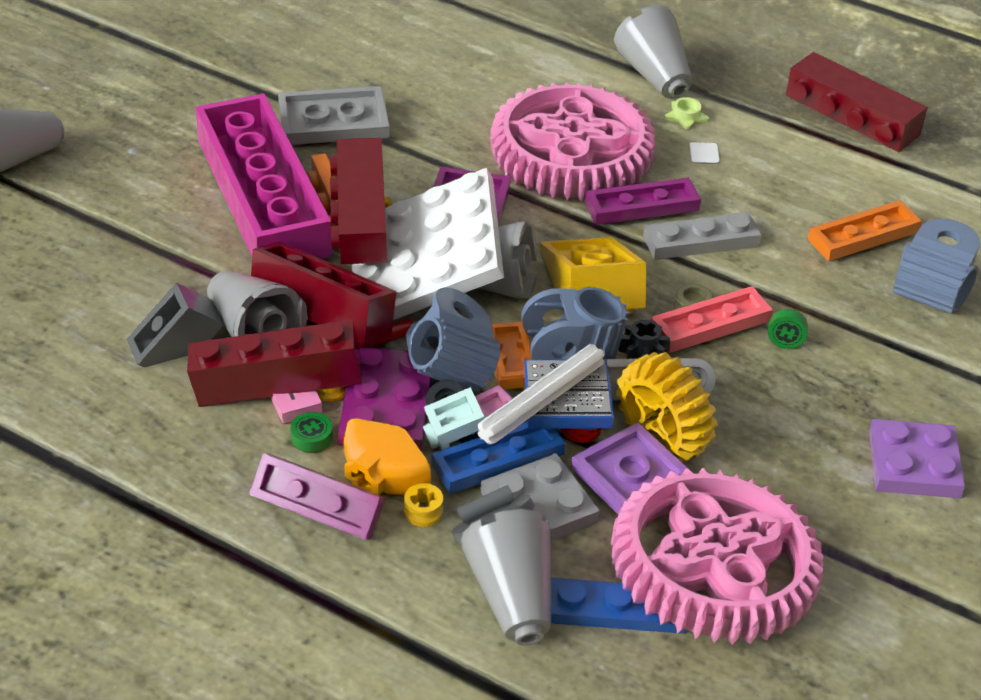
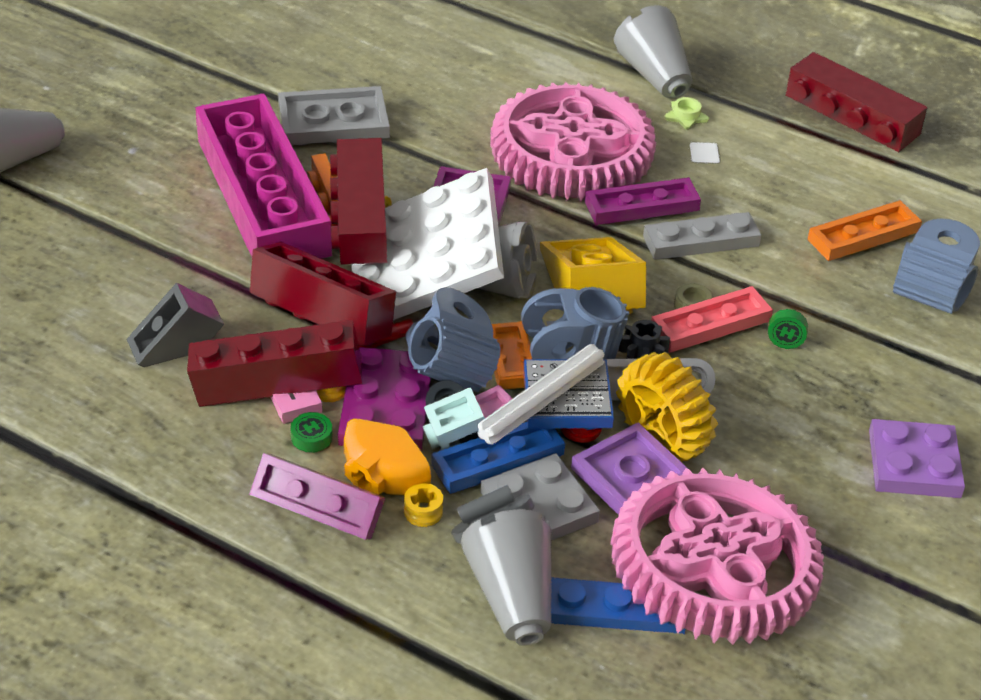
light grey cone [207,270,308,337] -> none

